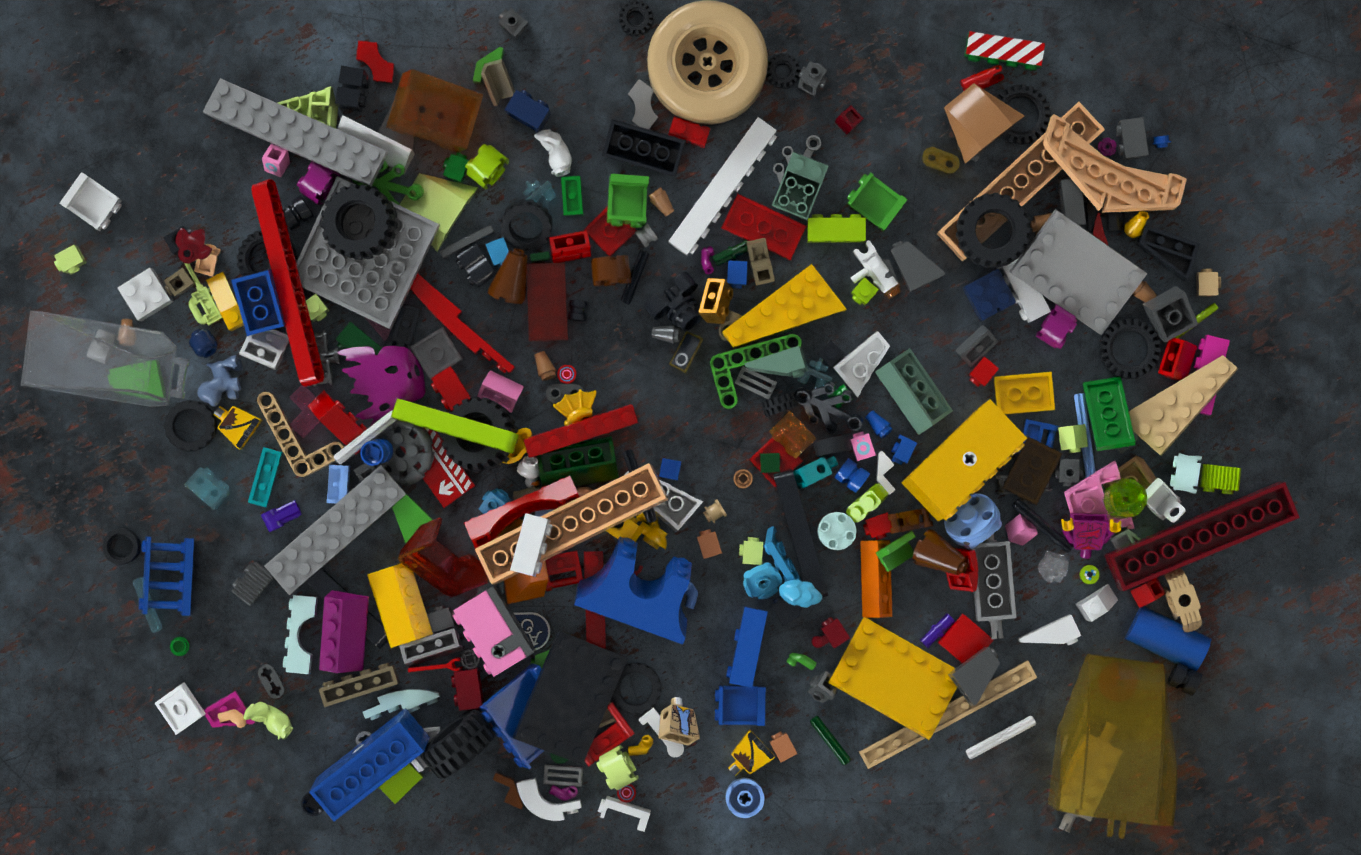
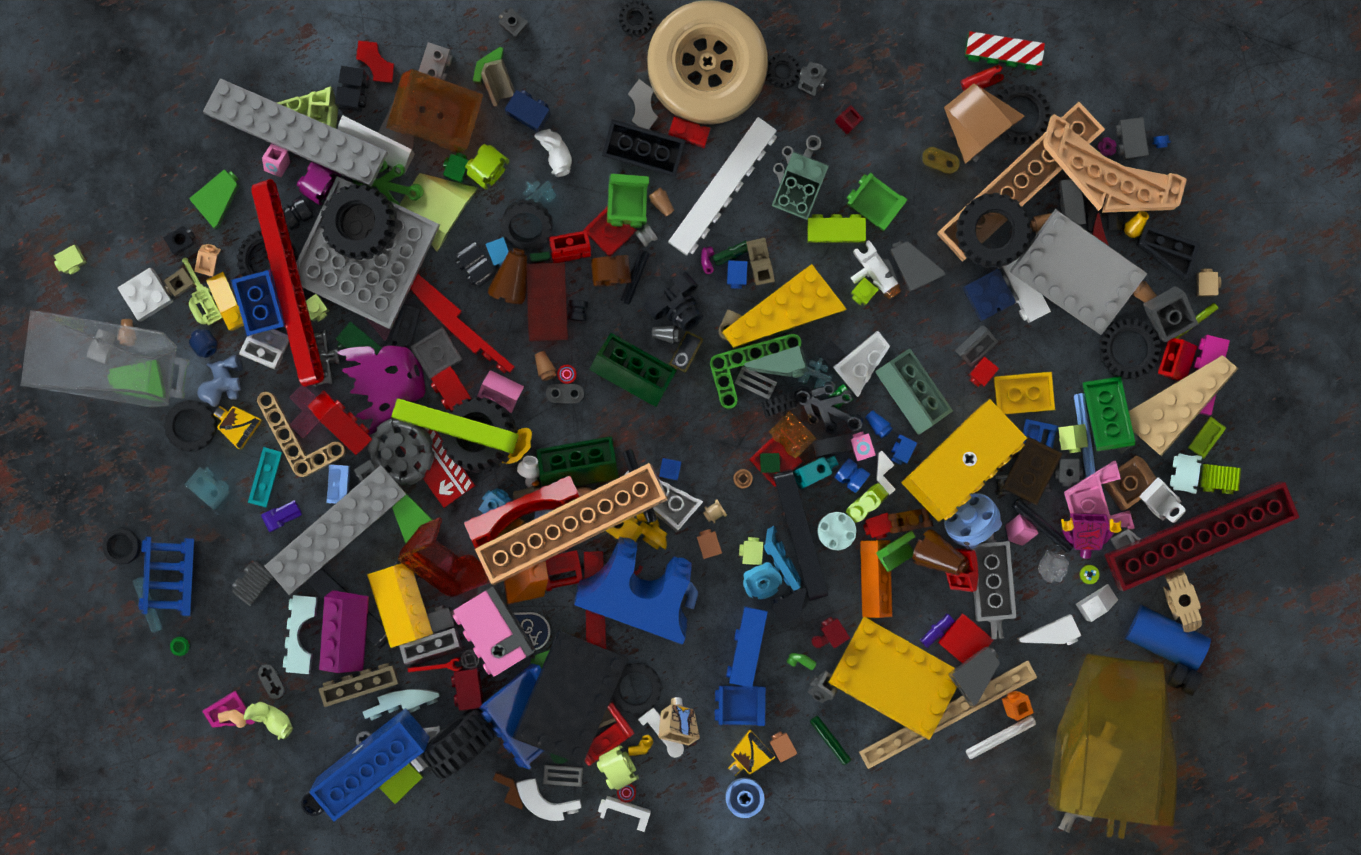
white panel [59,172,122,231] -> none
white tile [155,682,206,735] -> none
dark red plate [176,228,212,264] -> none
white axle [334,411,397,464] -> none
blue wheel [360,438,393,466] -> none
dark grey tile [440,225,495,259] -> none
white brick [510,513,552,577] -> none
red plate [523,404,638,458] -> none
magenta arm [548,785,578,801] -> none
yellow arm [553,389,597,425] -> none
green panel [561,176,584,216] -> none
pearl gold brick [699,278,733,324] -> none
red tile [721,193,807,261] -> none
medium azure arm [779,580,822,608] -> none
magenta brick [1036,304,1077,349] -> none
clear neon green brick [1104,479,1147,519] -> none
red brick [1130,578,1166,608] -> none
none -> bright green slope [189,169,239,230]
none -> light grey brick [416,42,453,88]
none -> dark green slope [589,333,677,407]
none -> orange brick [1002,691,1034,721]
none -> lime plate [1188,417,1226,459]

